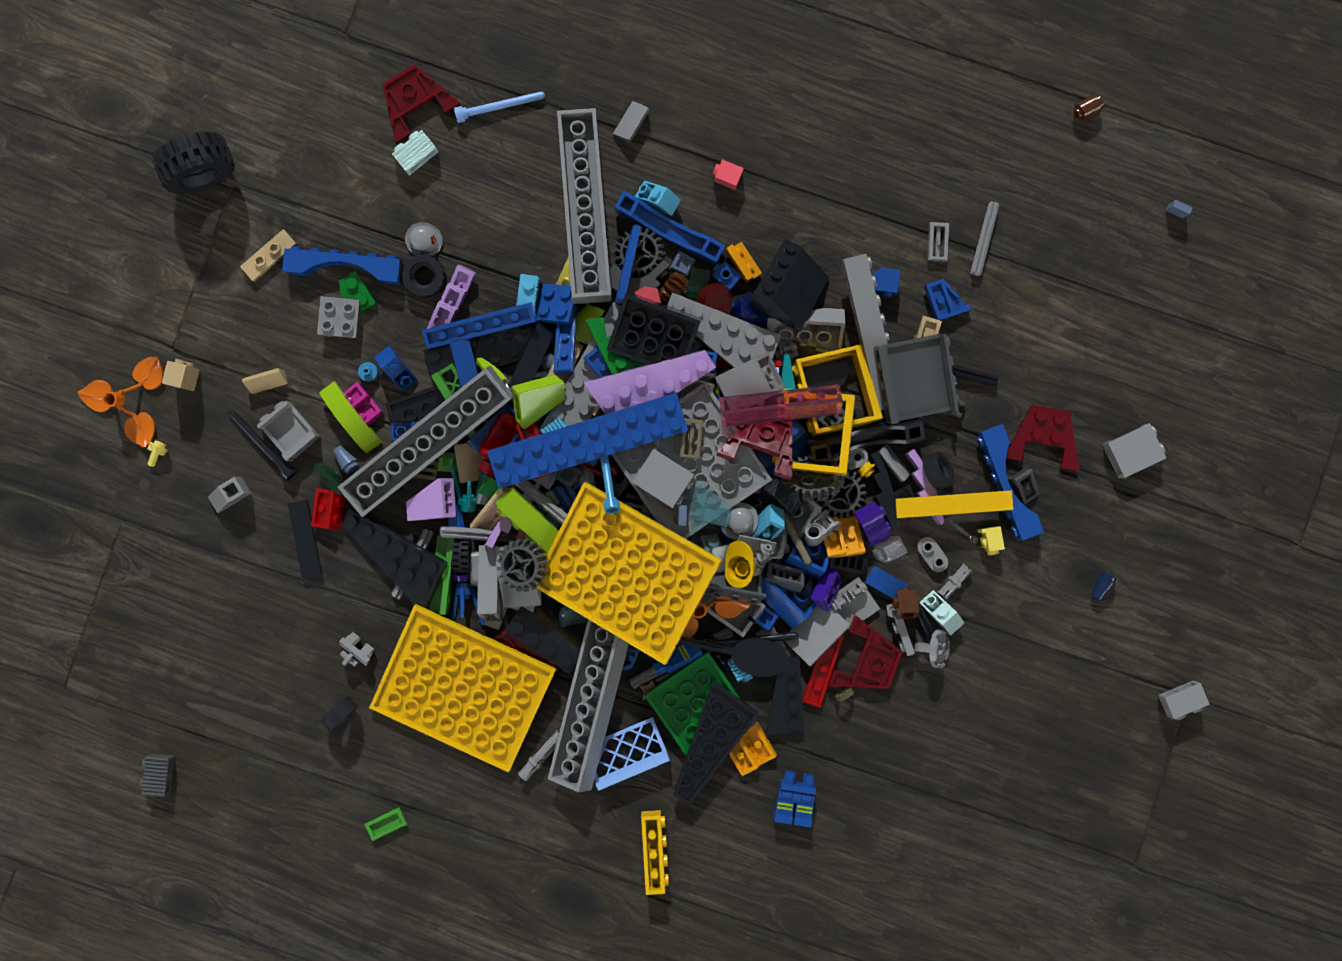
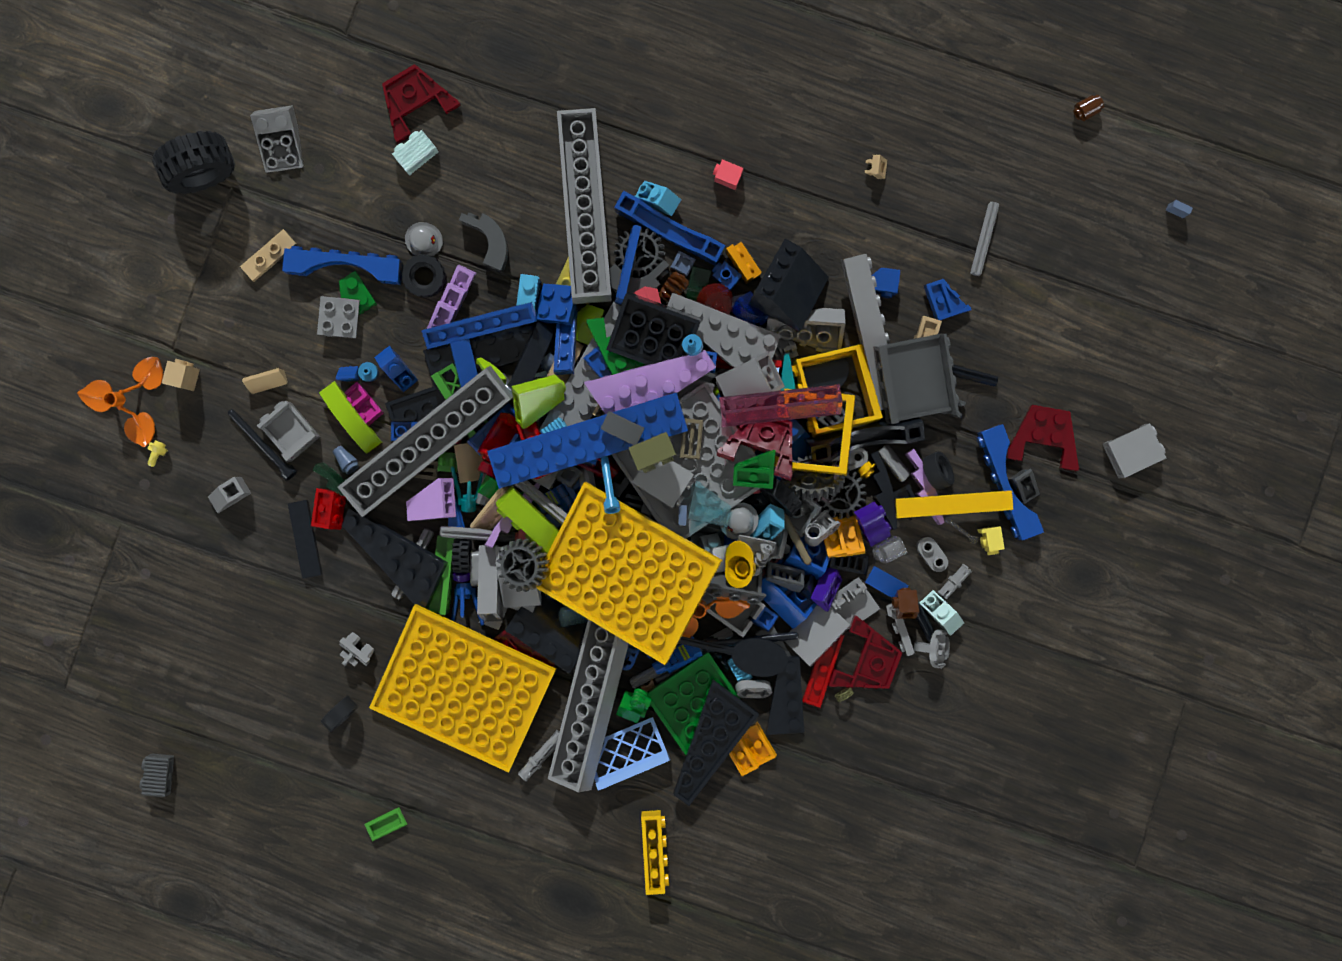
light blue piece [454,91,545,123] -> none
light grey slope [613,101,649,144] -> none
blue hips [773,770,816,828] -> none
light grey tile [927,222,949,262] -> none
dark blue cone [1091,571,1117,601] -> none
light grey brick [1158,681,1210,720] -> none
none -> light grey slope [250,105,304,173]
none -> blue slope [336,366,359,382]
none -> dark grey arch [459,213,509,273]
none -> dark grey slope [601,411,645,445]
none -> green brick [616,689,652,723]
none -> olive brick [628,432,676,473]
none -> dark azure tile [682,334,703,356]
none -> green wing [733,450,776,489]
none -> light grey beam [735,680,772,698]
none -> tan tile [865,155,887,179]

